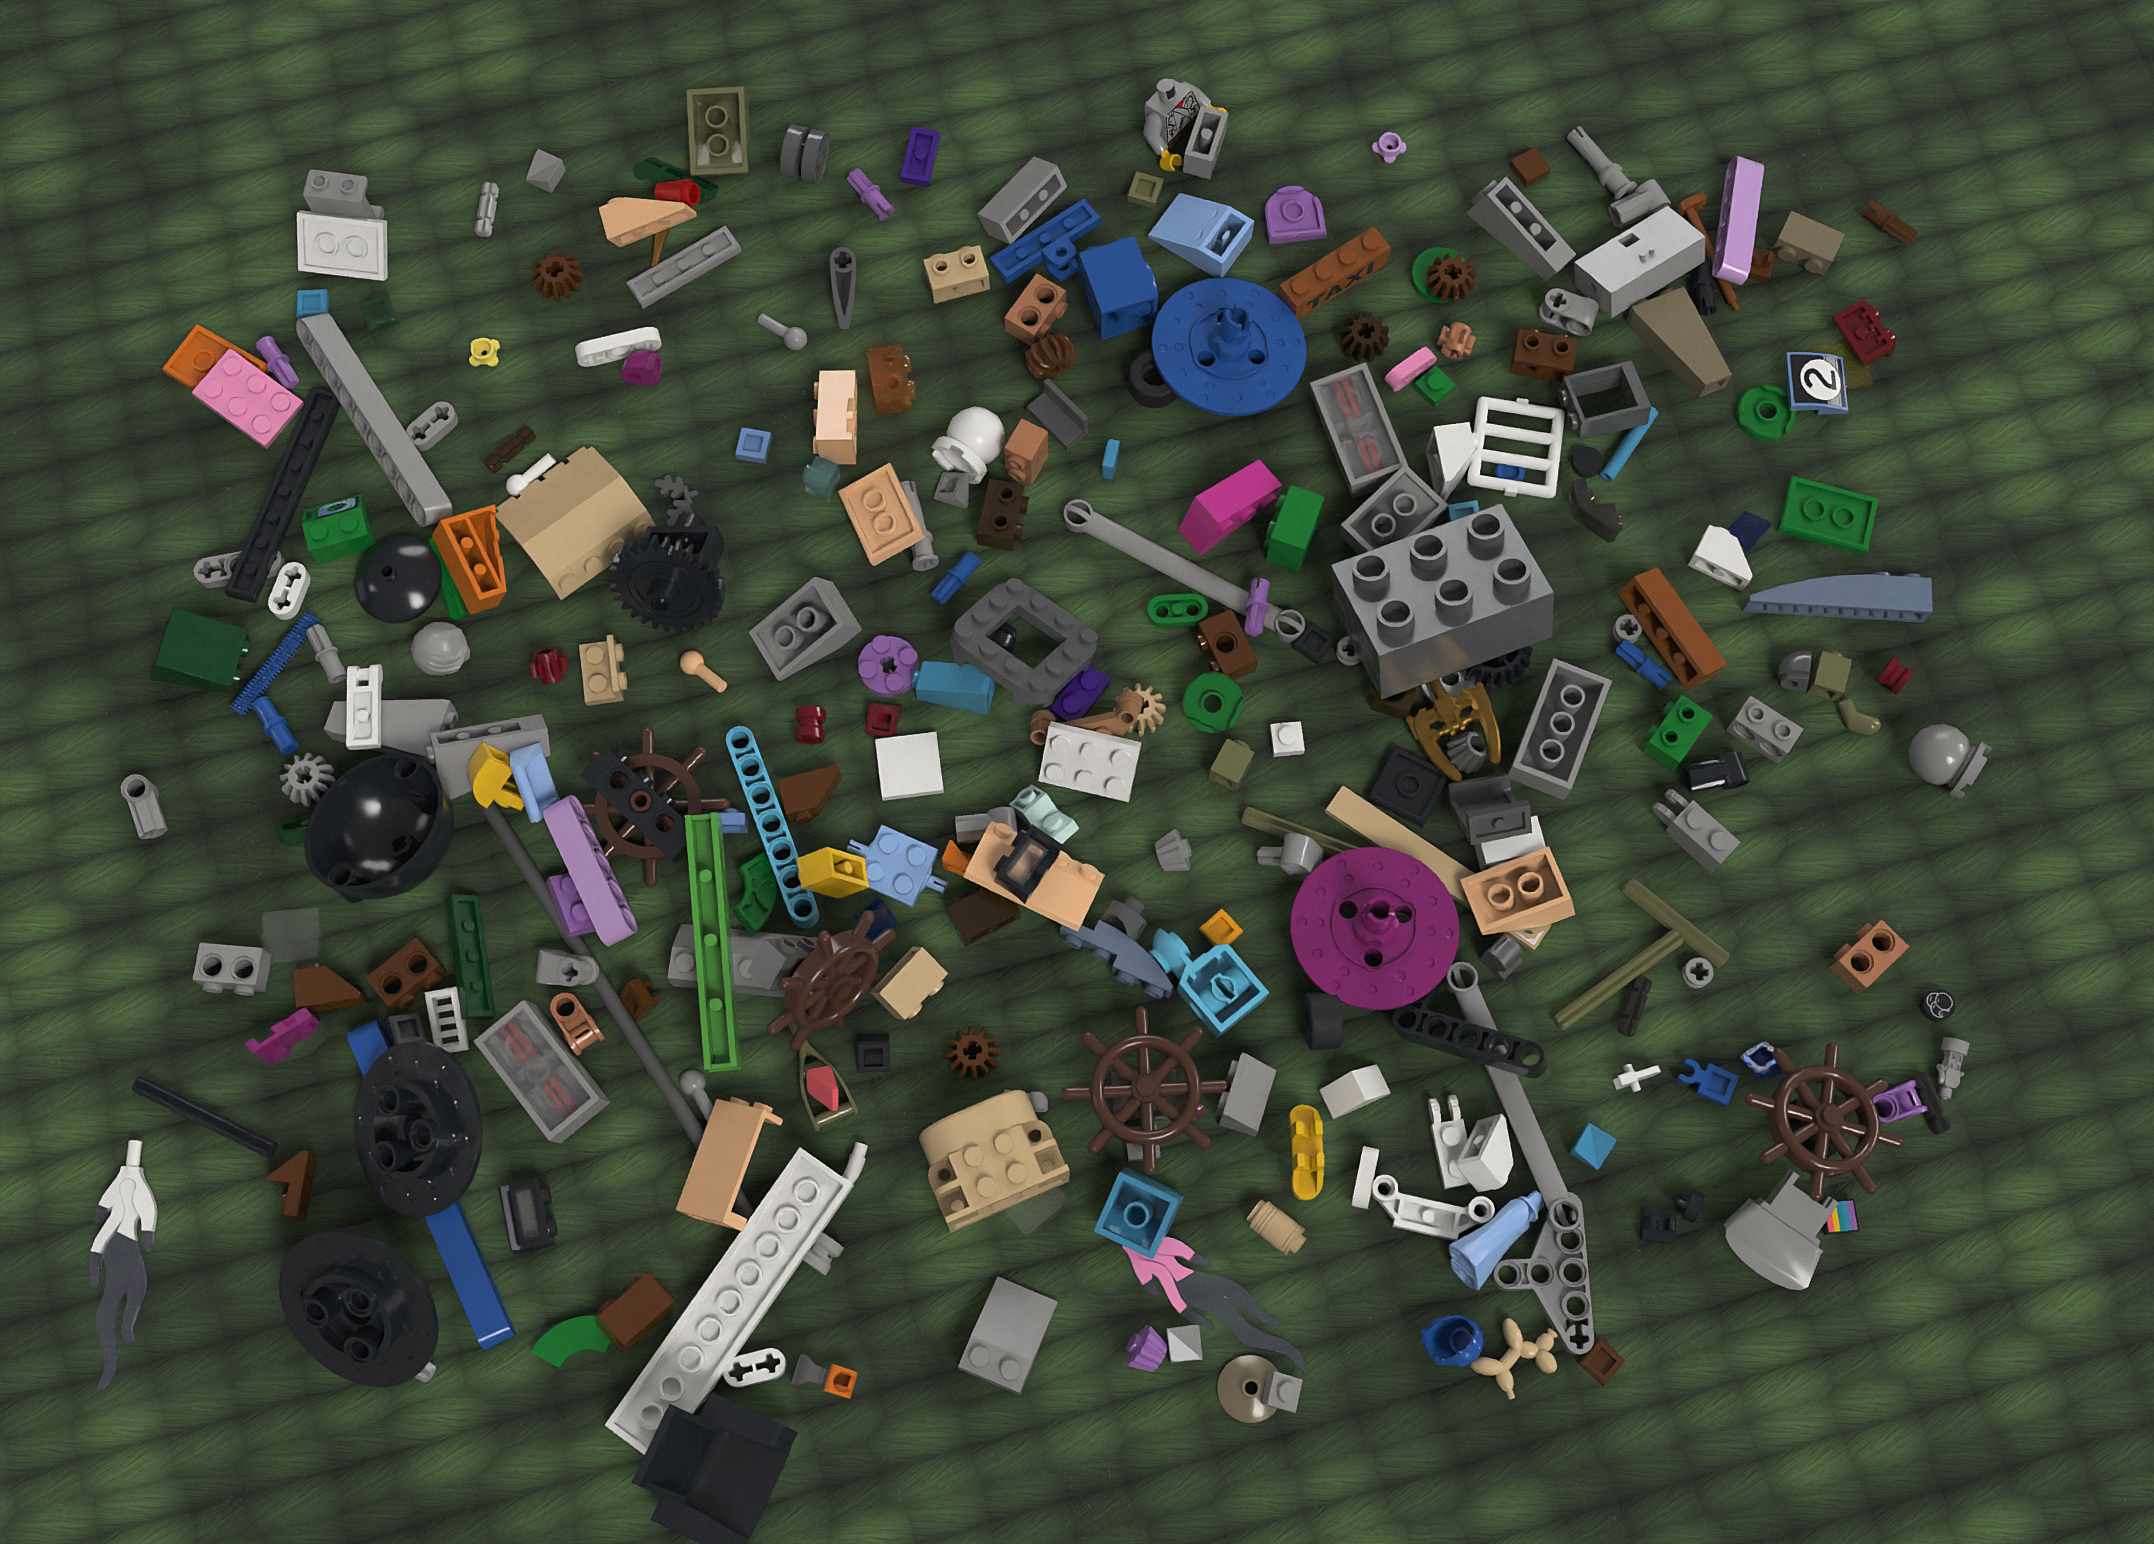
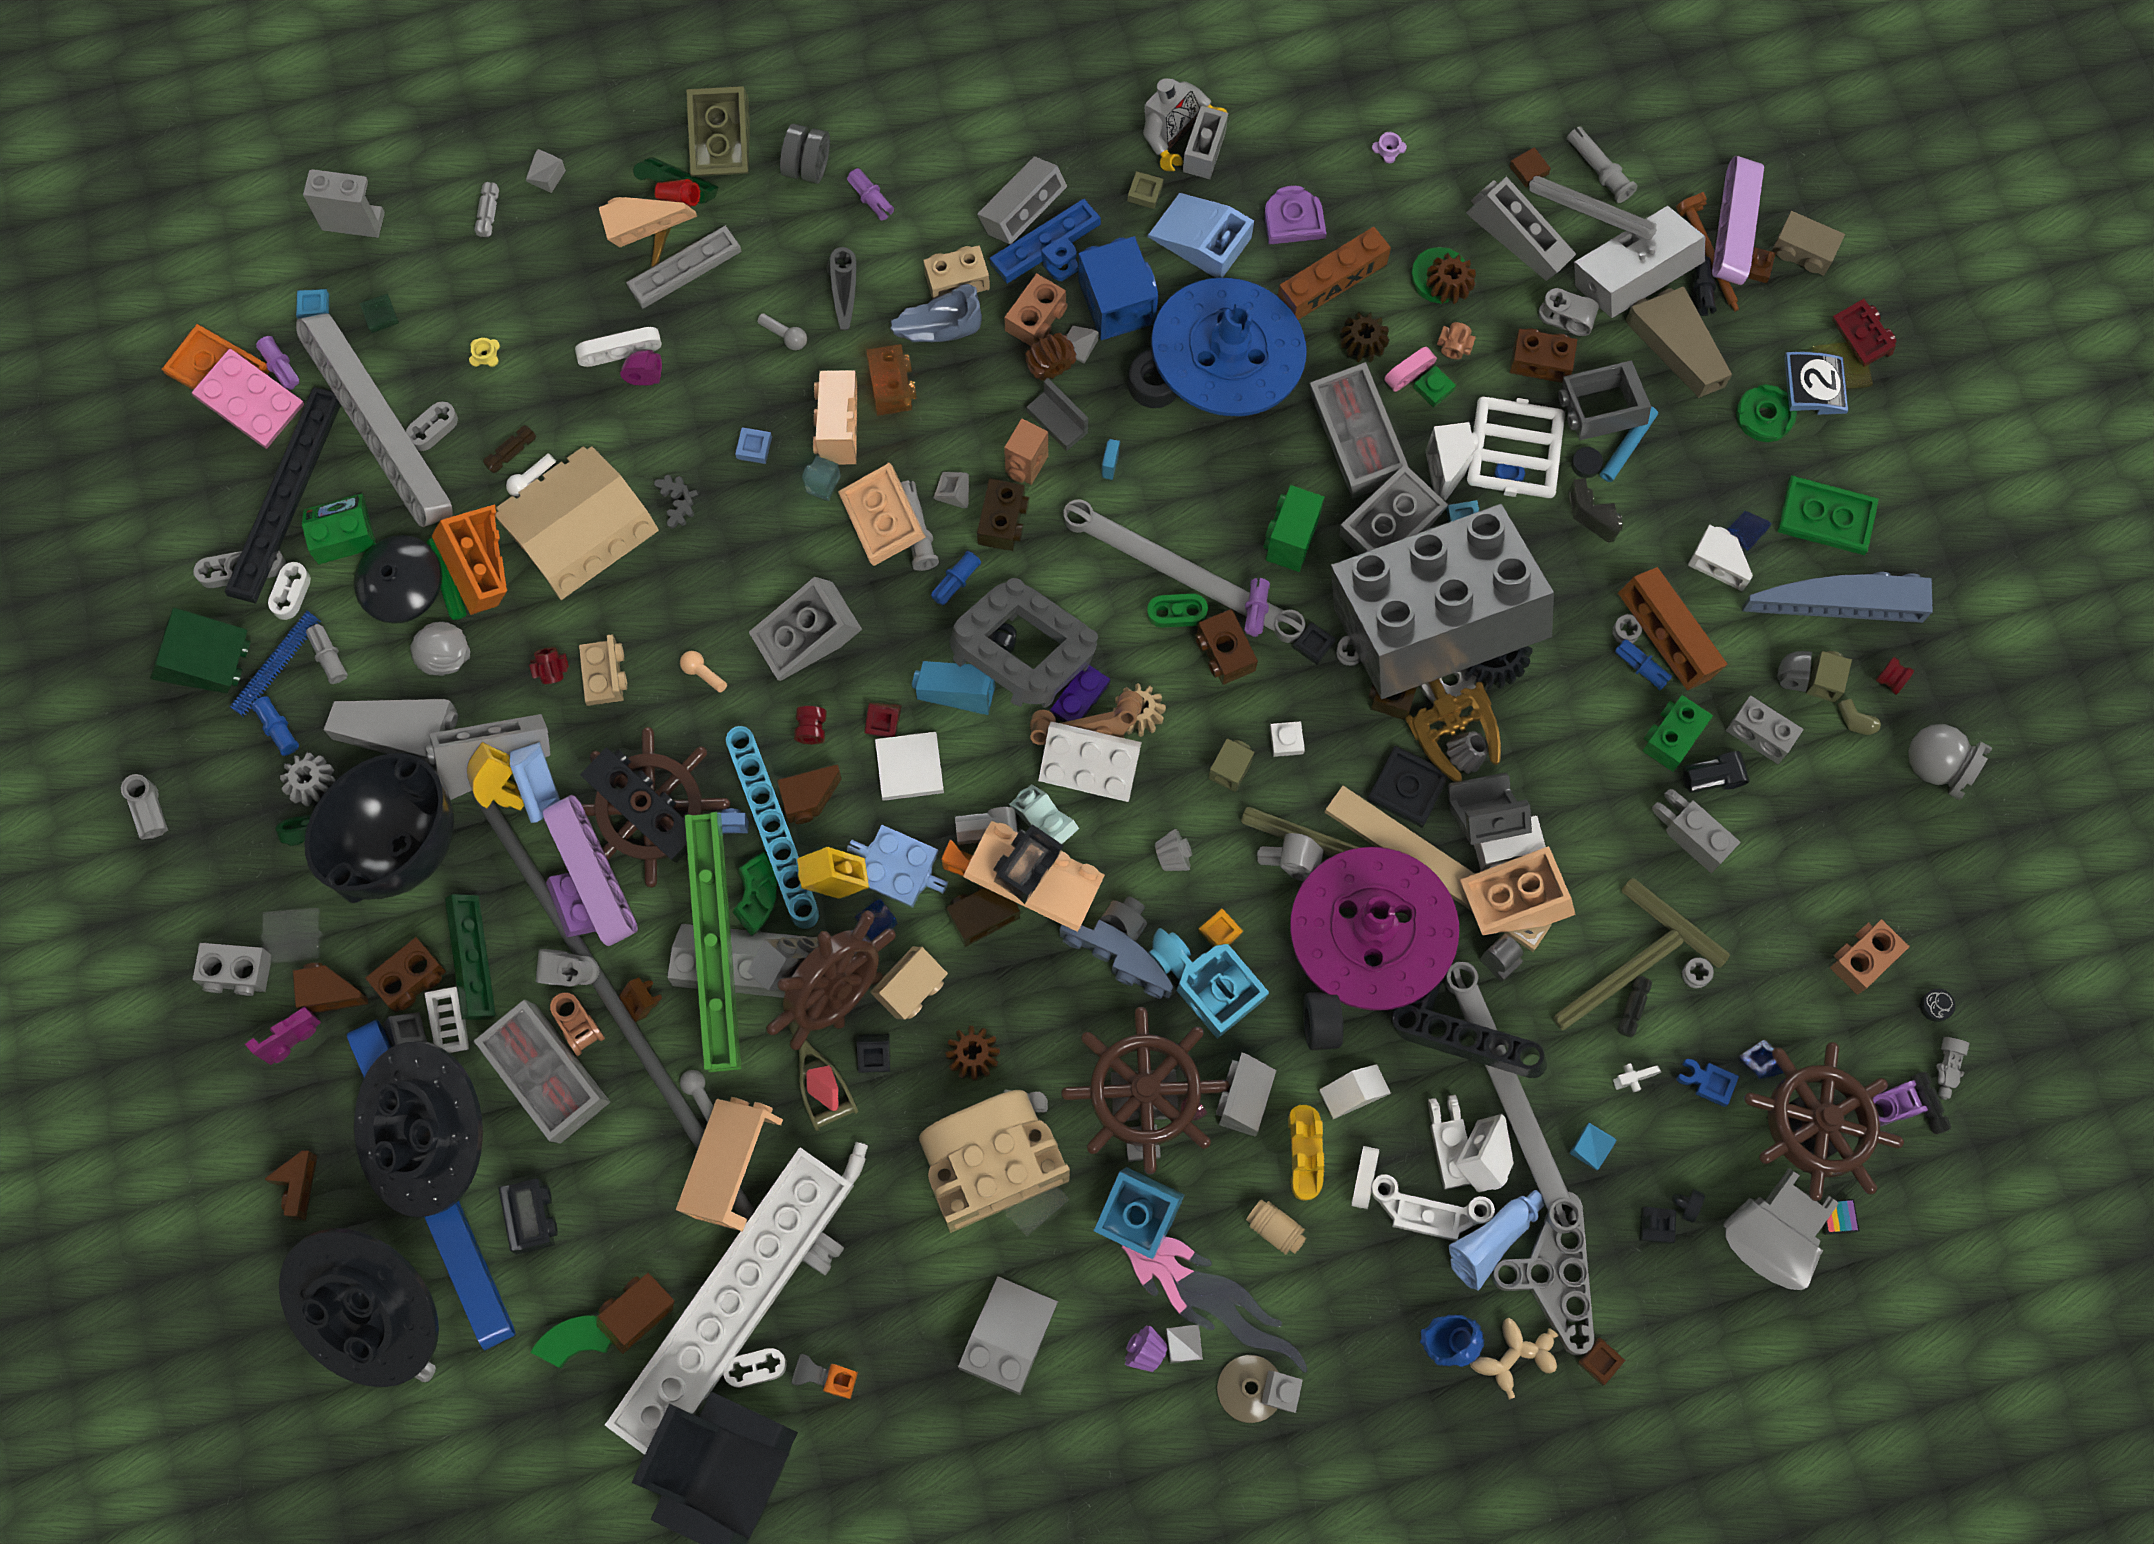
clear purple piece [89,1140,158,1391] -> none
black axle [132,1076,278,1158] -> none
white plate [297,210,388,281] -> none
white plate [346,664,383,750] -> none
reddish brown gear [532,250,583,302] -> none
black piece [608,513,726,633] -> none
medium lavender plate [858,635,919,698] -> none
dark purple plate [901,127,941,187] -> none
white tile [932,406,1005,484] -> none
dark pink wedge [1178,459,1282,556] -> none
green tile [1182,671,1244,733] -> none
light grey brick [1508,658,1612,800] -> none
light grey piece [1608,179,1671,229] -> none
reddish brown axle [1862,199,1918,245] -> none
none -> sand blue hair [890,284,982,342]
none -> light grey slope [1067,326,1098,363]
none -> light grey axle [1529,176,1657,240]

